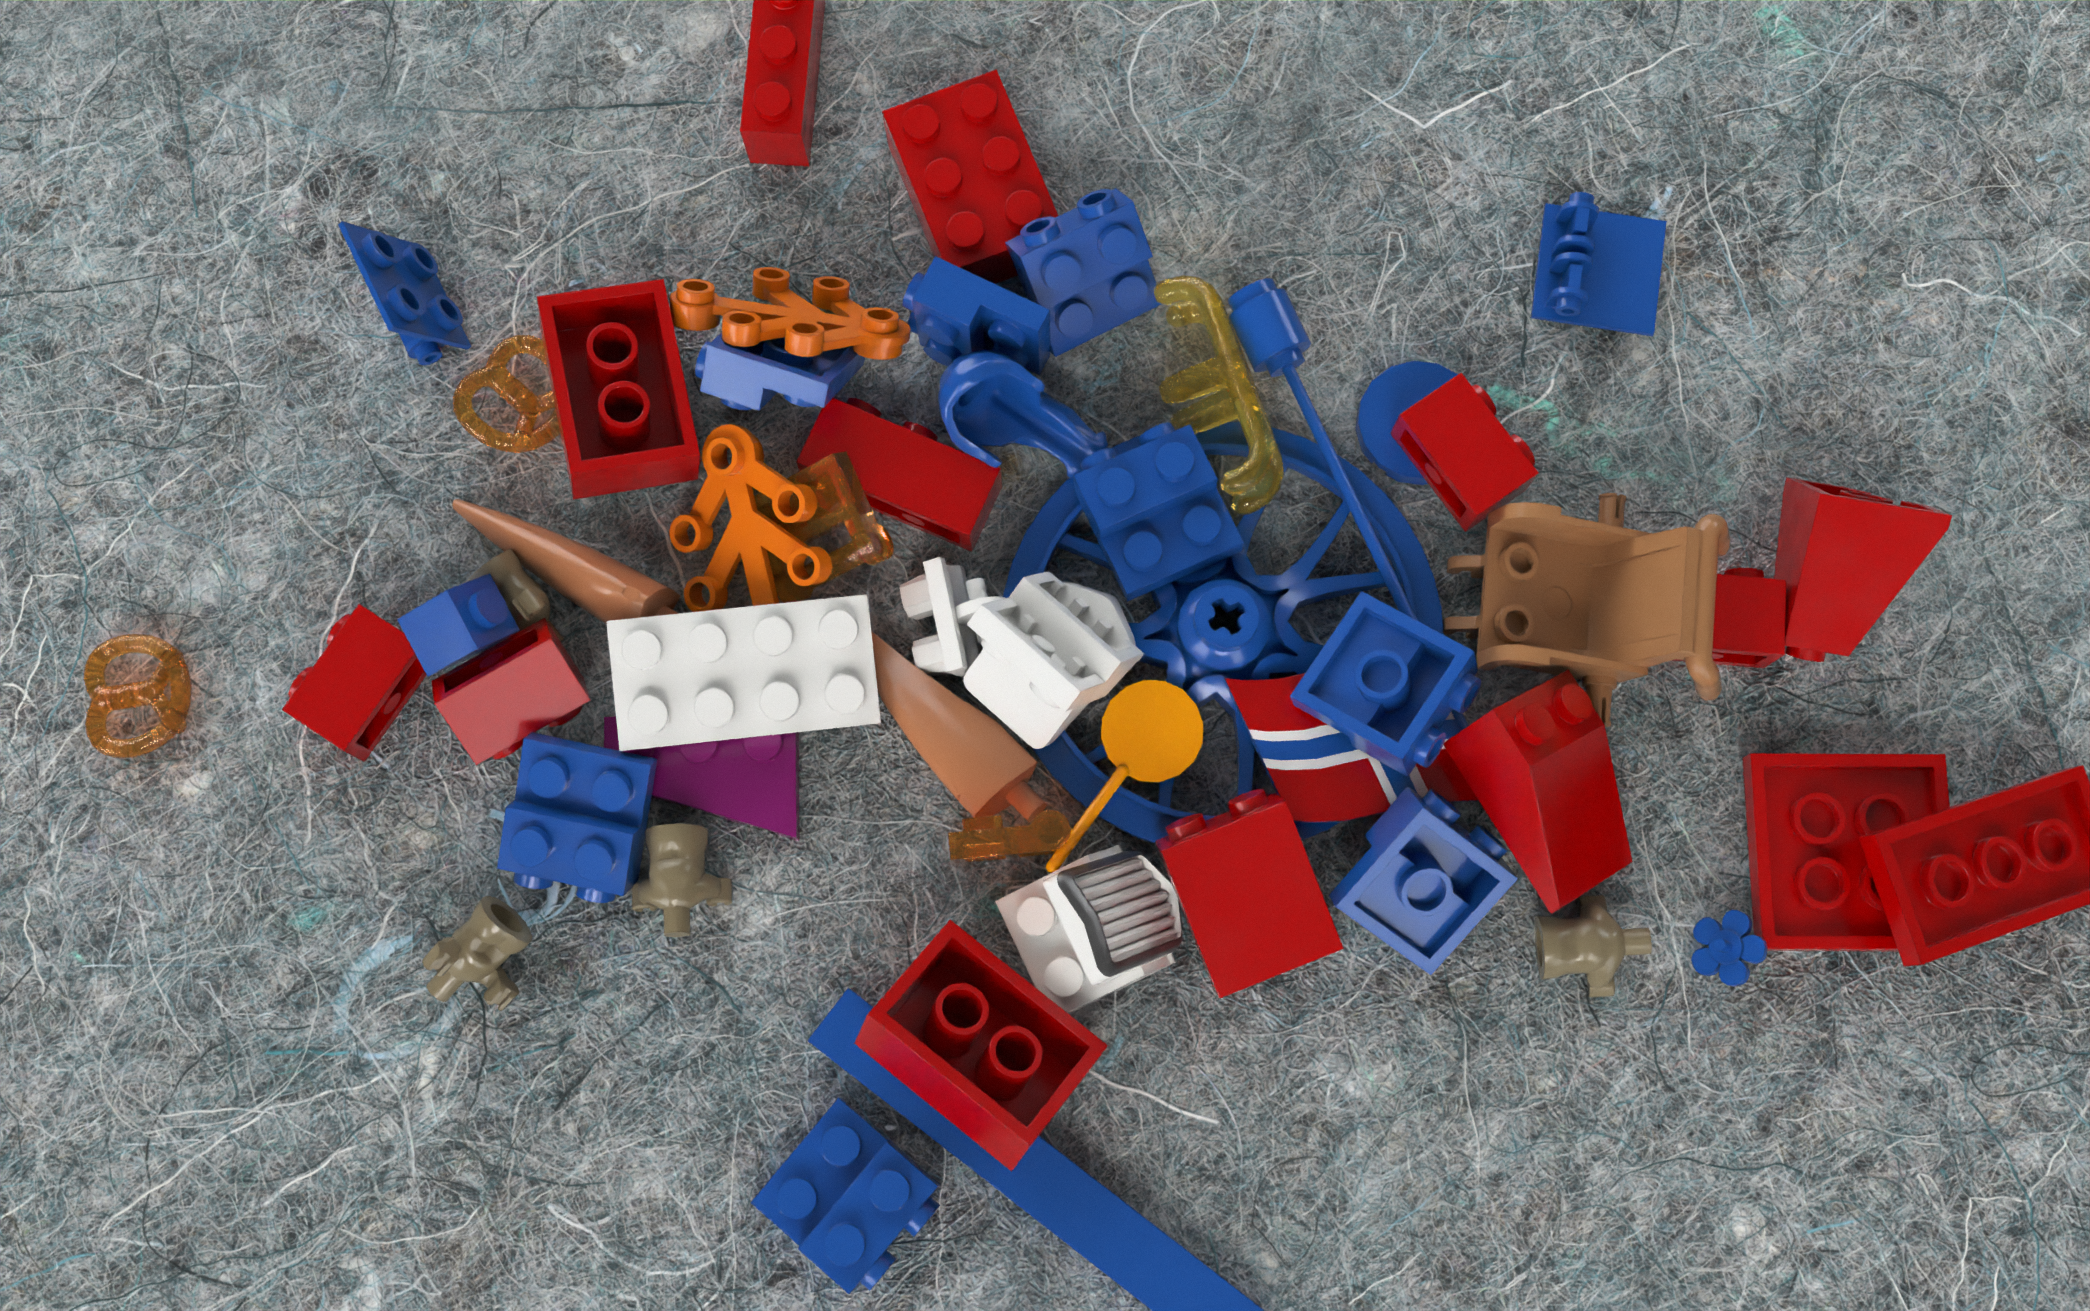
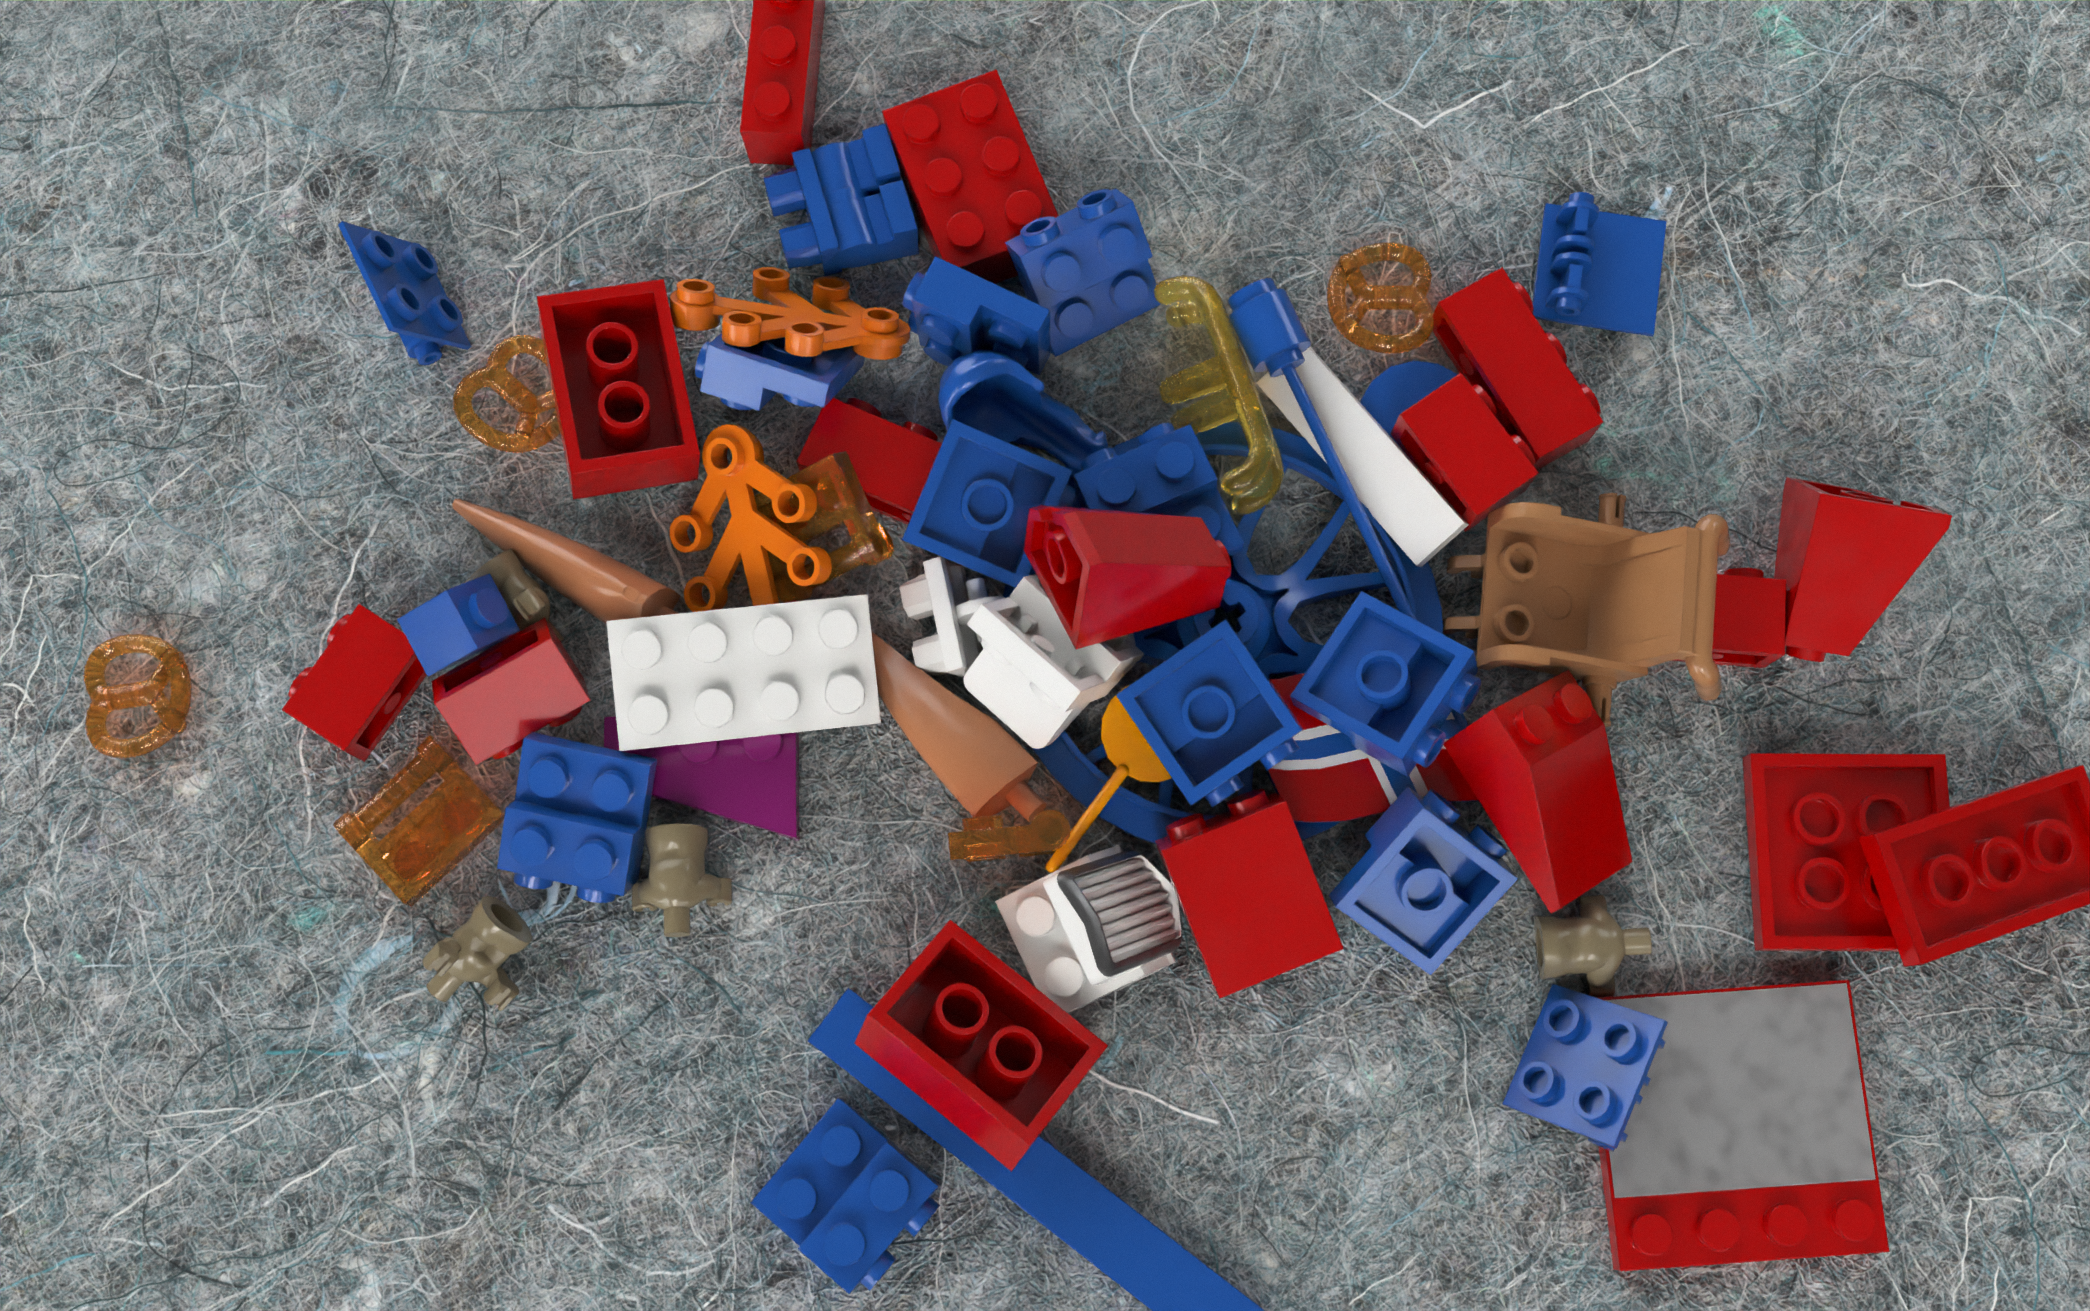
blue plant [1691,910,1767,987] -> none
none -> clear orange plate [333,734,505,907]
none -> blue hips [763,123,919,276]
none -> blue plate [901,419,1076,588]
none -> red slope [1024,505,1231,650]
none -> blue plate [1116,619,1304,808]
none -> white tile [1257,347,1469,567]
none -> clear orange piece [1327,242,1434,353]
none -> red brick [1428,267,1603,470]
none -> blue hinge [1502,984,1668,1152]
none -> flat silver plate [1598,980,1889,1271]

